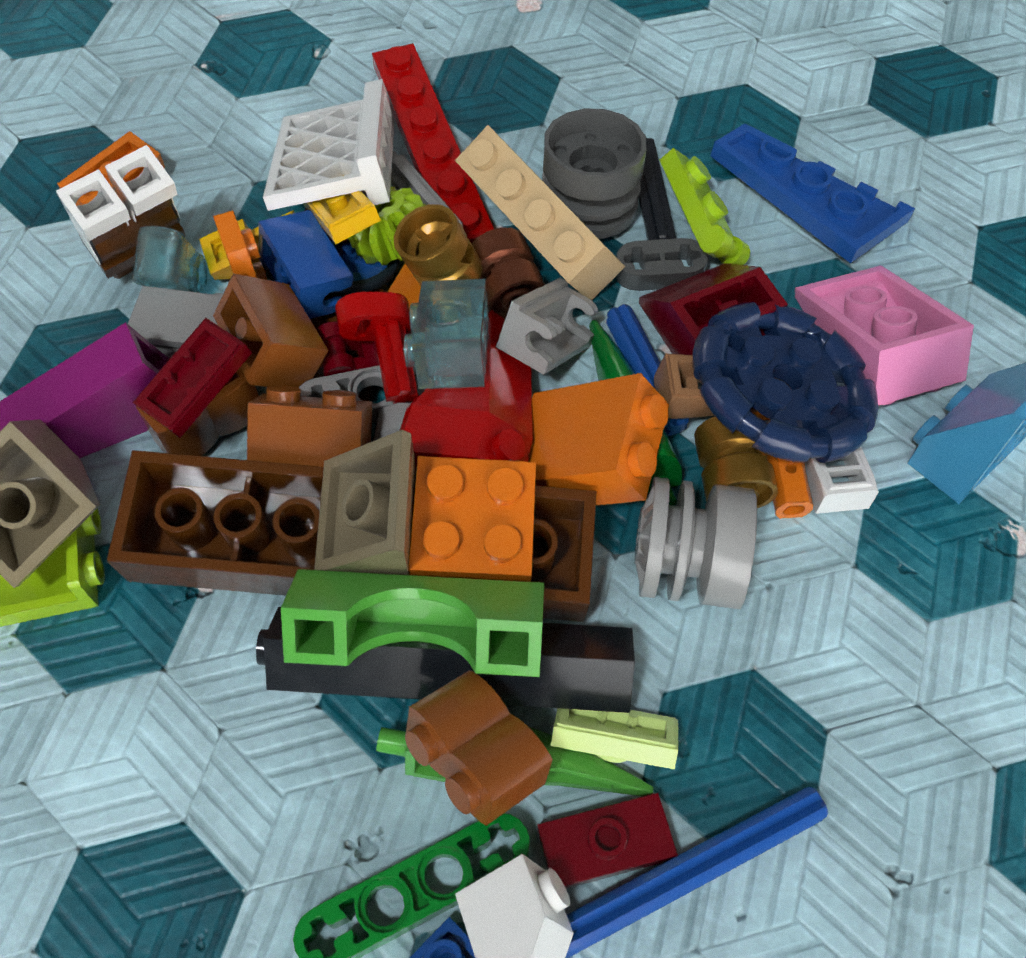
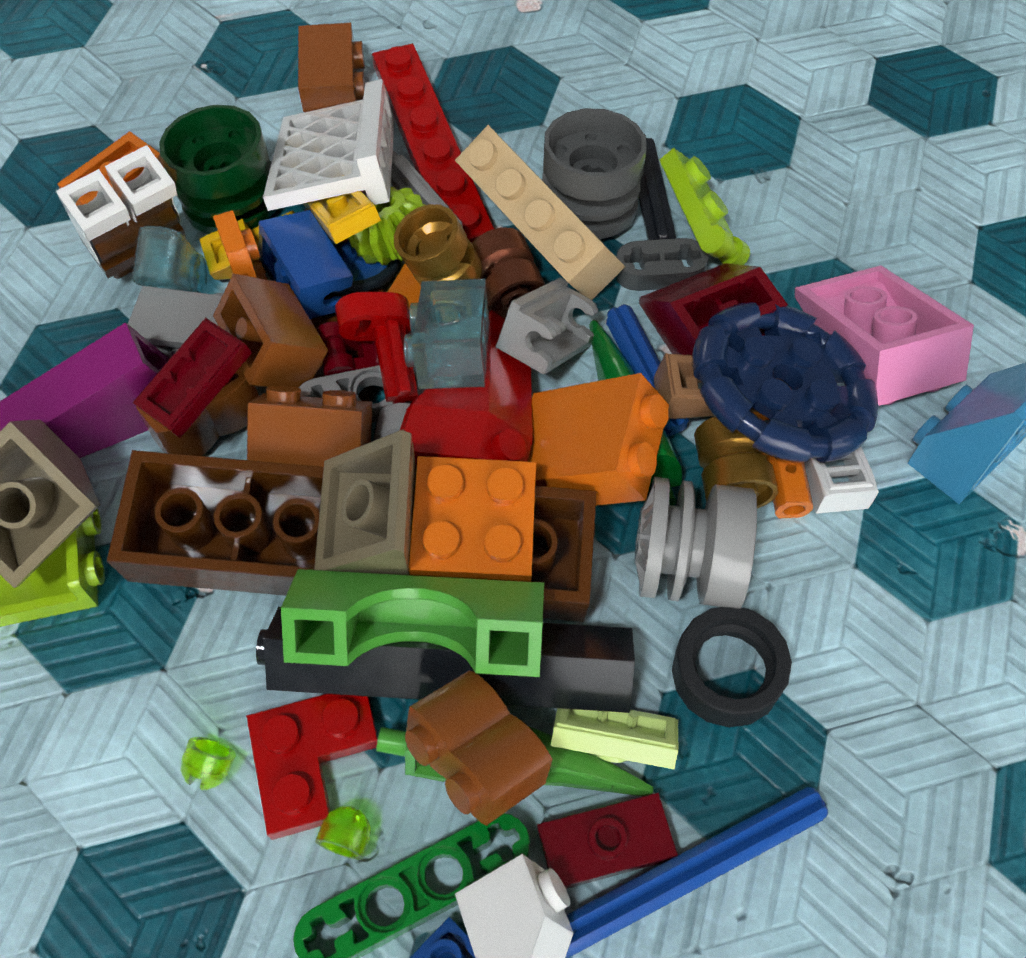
blue wing [710,124,915,264] -> none
none -> dark green wheel [159,105,276,234]
none -> clear neon green hinge [180,737,236,790]
none -> red plate [246,694,378,840]
none -> dark orange brick [298,22,365,112]
none -> clear neon green hinge [315,806,371,860]
none -> black tyre [672,607,792,728]

